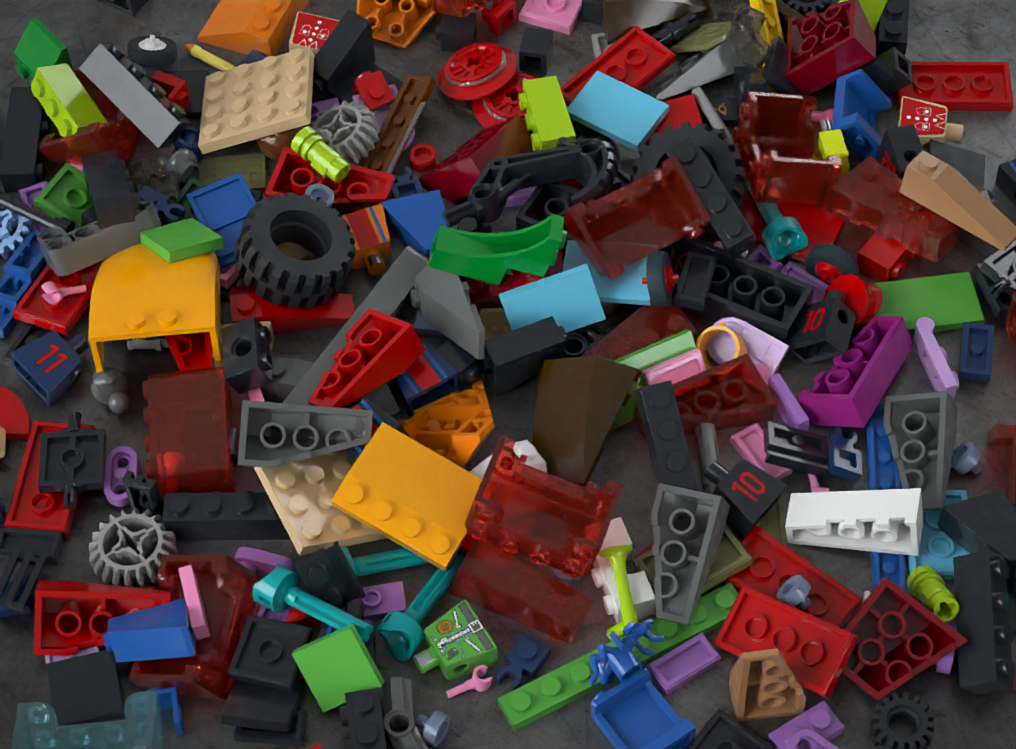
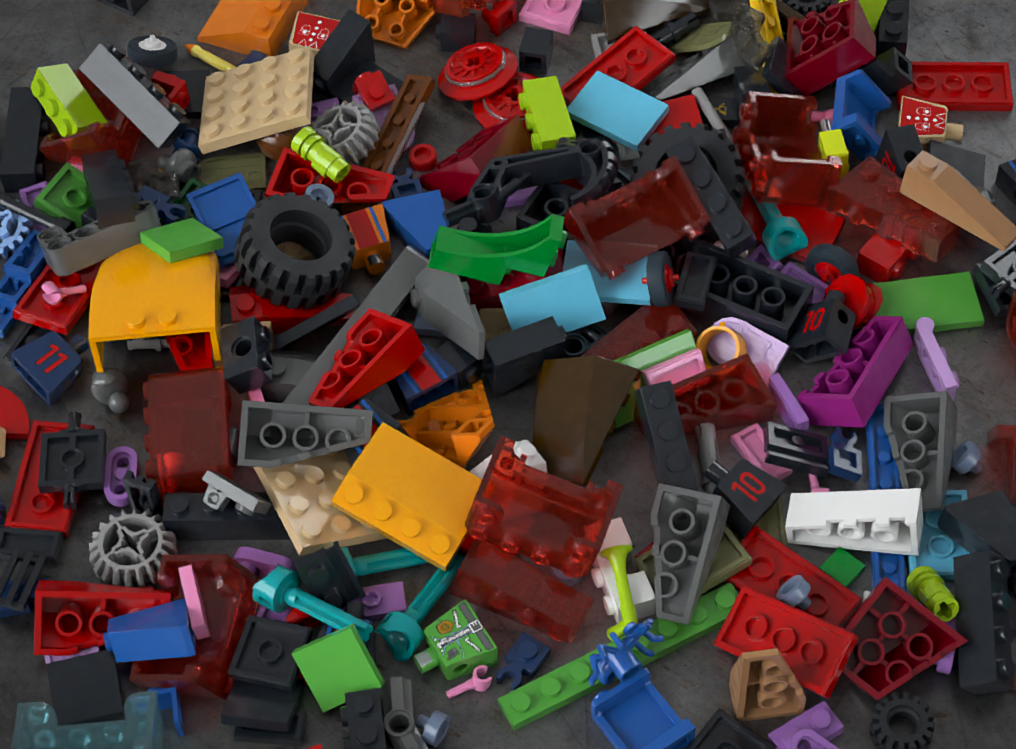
green slope [13,17,74,85] -> none
medium lavender tile [647,633,721,696] -> none
dark blue plate [958,322,995,382] -> none
none -> hinge [202,470,272,516]
none -> black tile [273,295,361,350]
none -> green tile [819,547,866,588]

